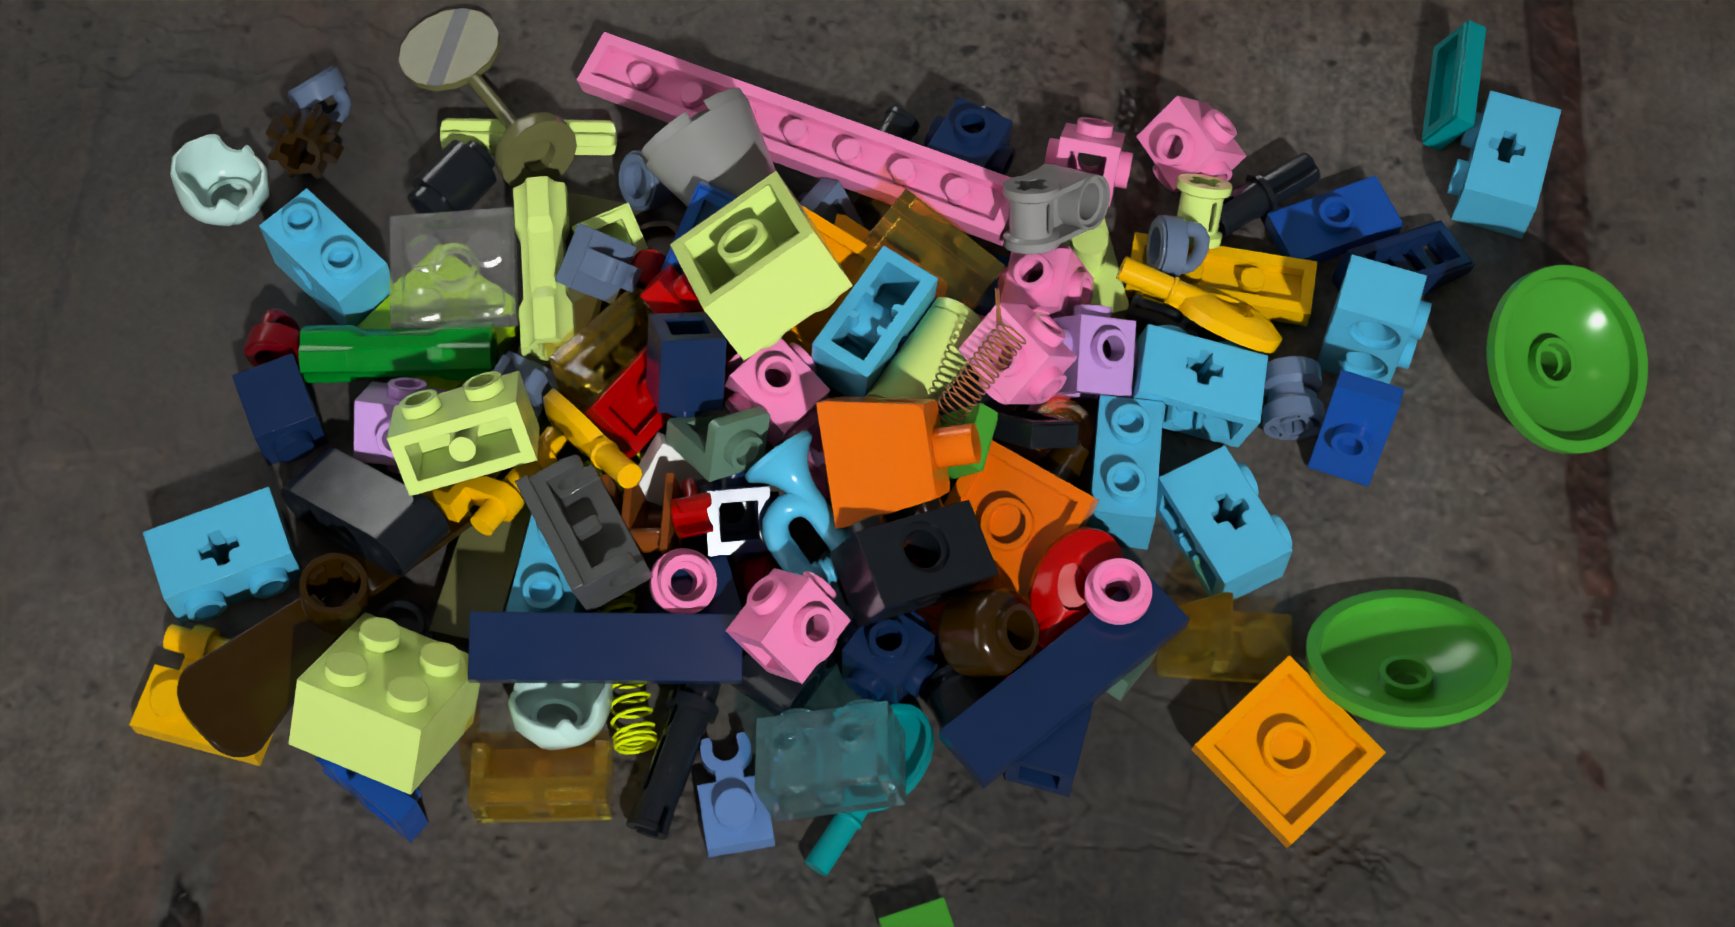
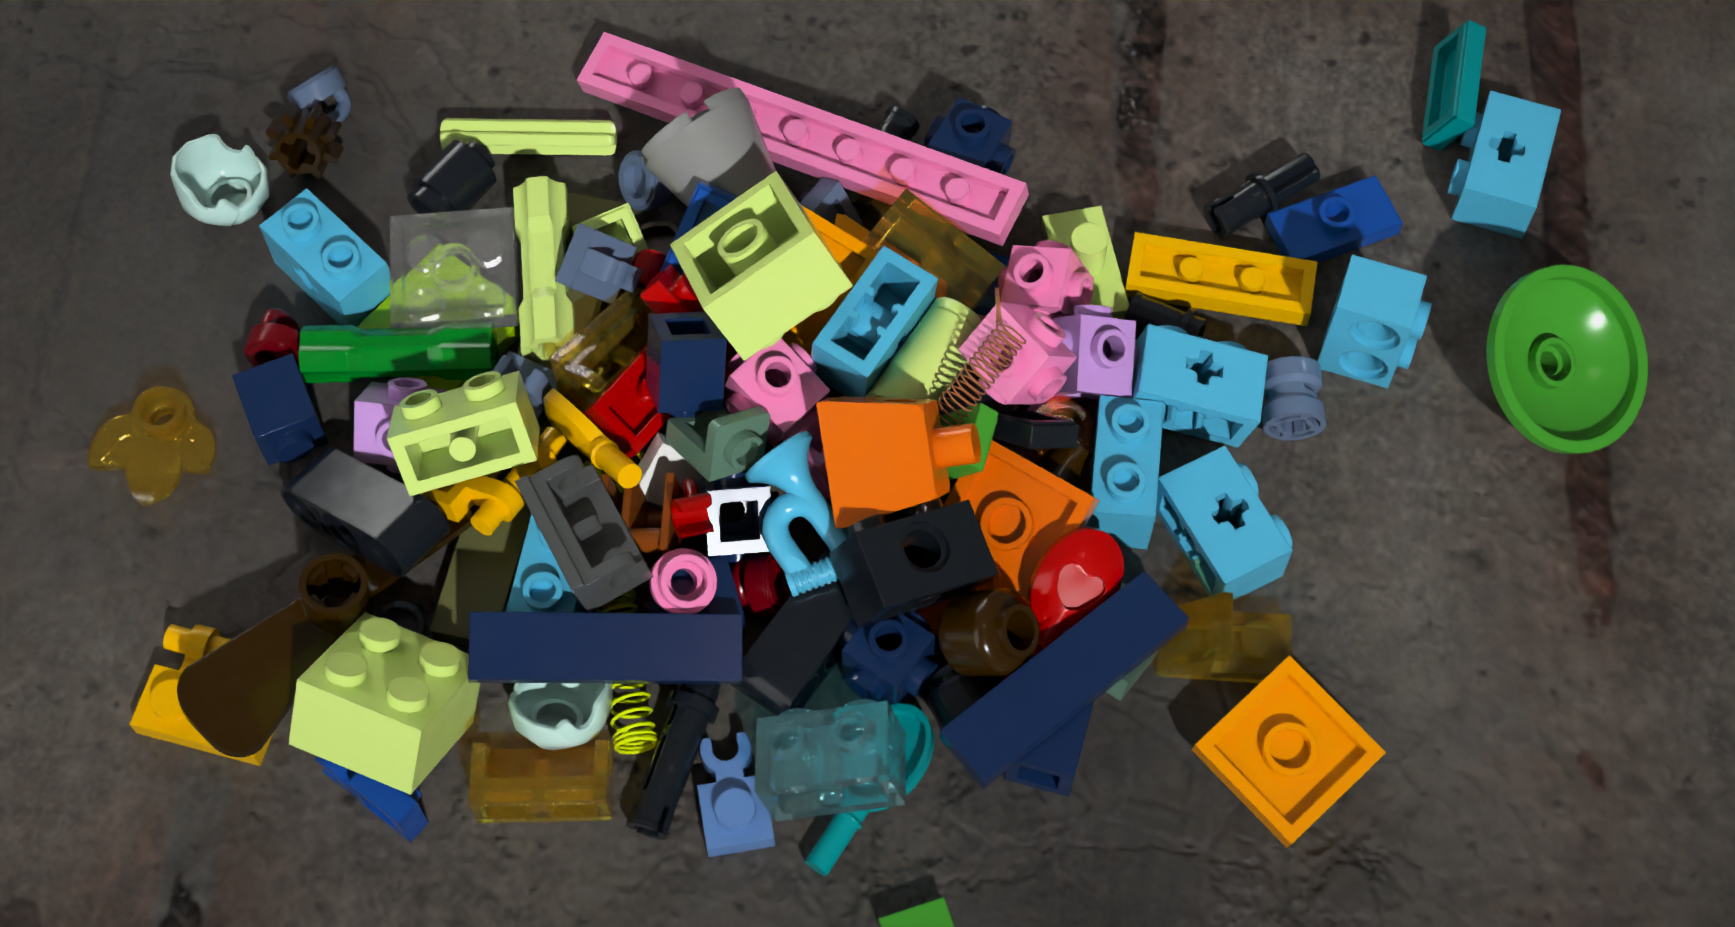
medium azure brick [143,487,303,624] -> none
olive piece [398,8,577,188] -> none
bright pink brick [725,568,851,684] -> none
light grey piece [1003,163,1110,254] -> none
bright pink brick [1044,117,1133,207] -> none
bright pink plate [1084,558,1153,625] -> none
yellow piece [1116,256,1283,354] -> none
bright pink brick [1136,96,1246,192] -> none
sand blue tile [1146,215,1210,277] -> none
yellowish green bush [1176,173,1233,249] -> none
bright green dish [1306,589,1512,730] -> none
blue plate [1307,370,1404,487] -> none
dark blue slope [1332,220,1475,296] -> none
none -> clear yellow plate [87,386,217,506]

